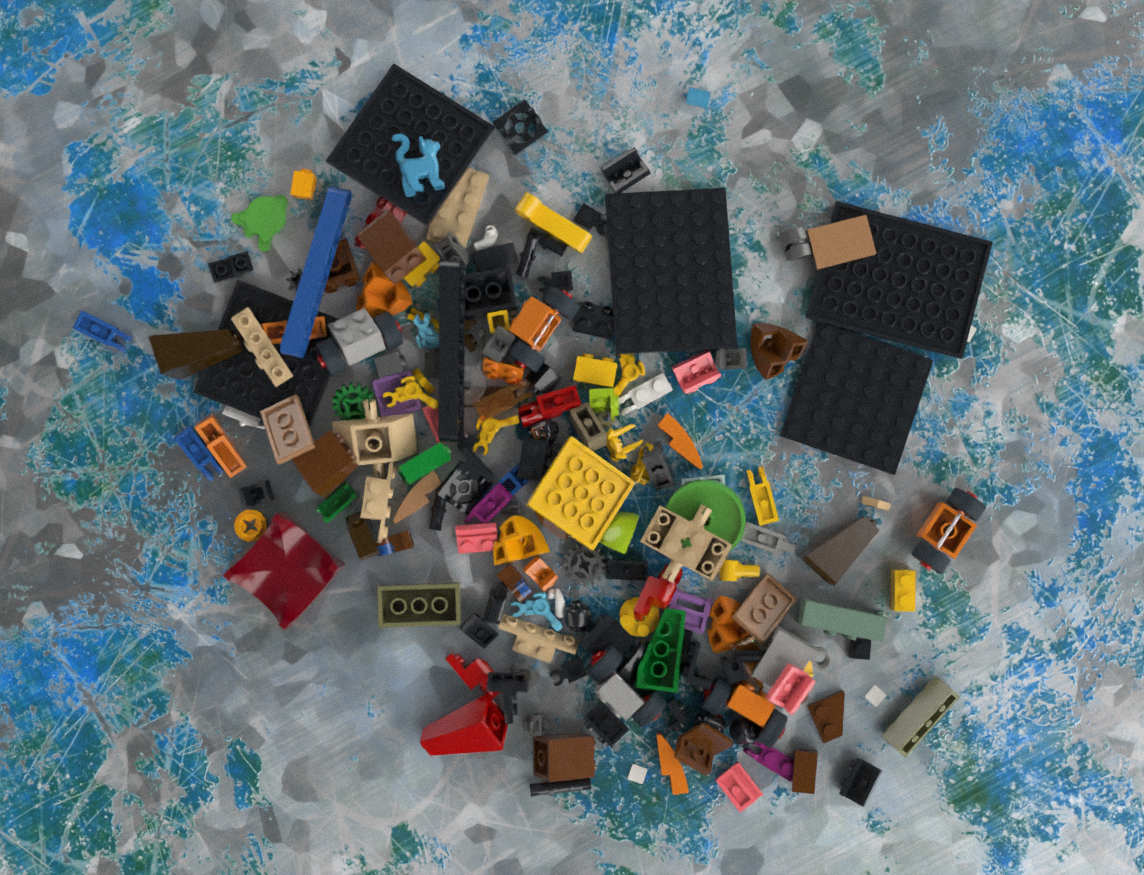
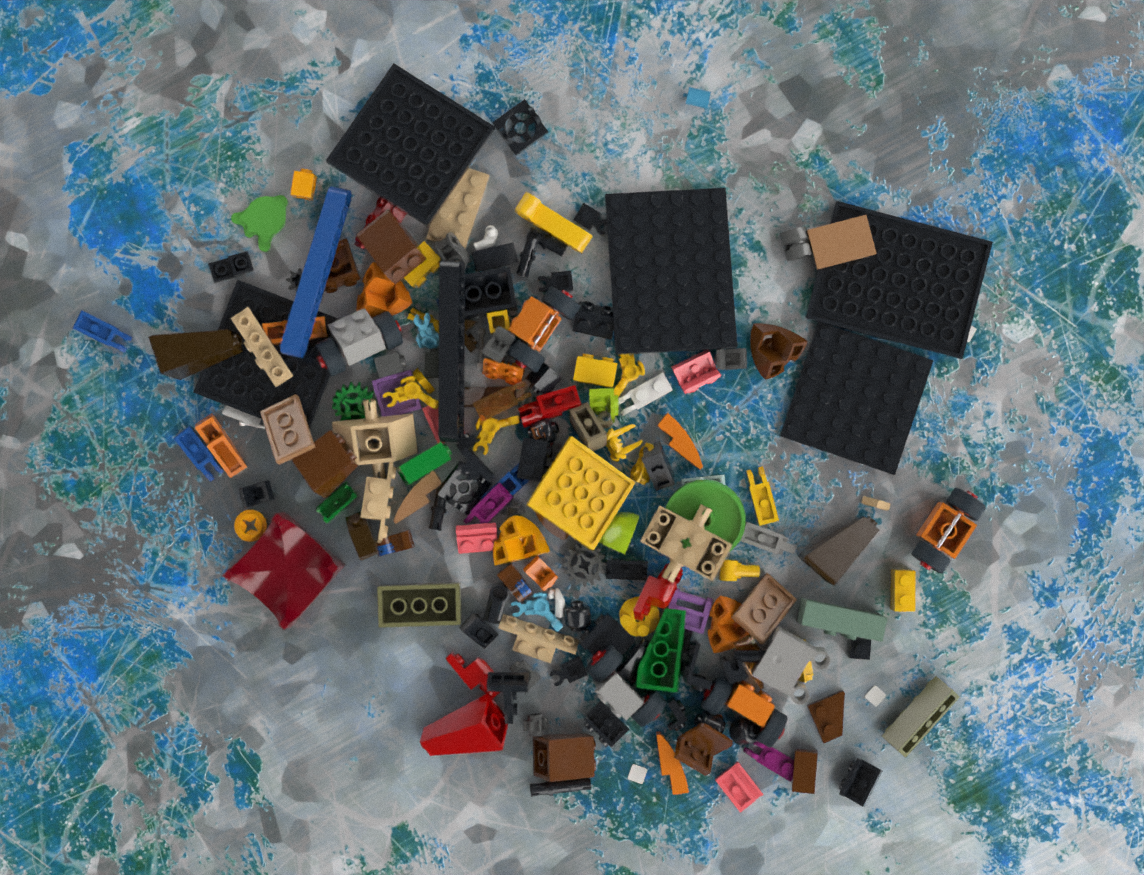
dark azure animal [392,134,445,198] -> none
black bracket [601,147,651,193] -> none
coral bracket [765,663,815,715] -> none

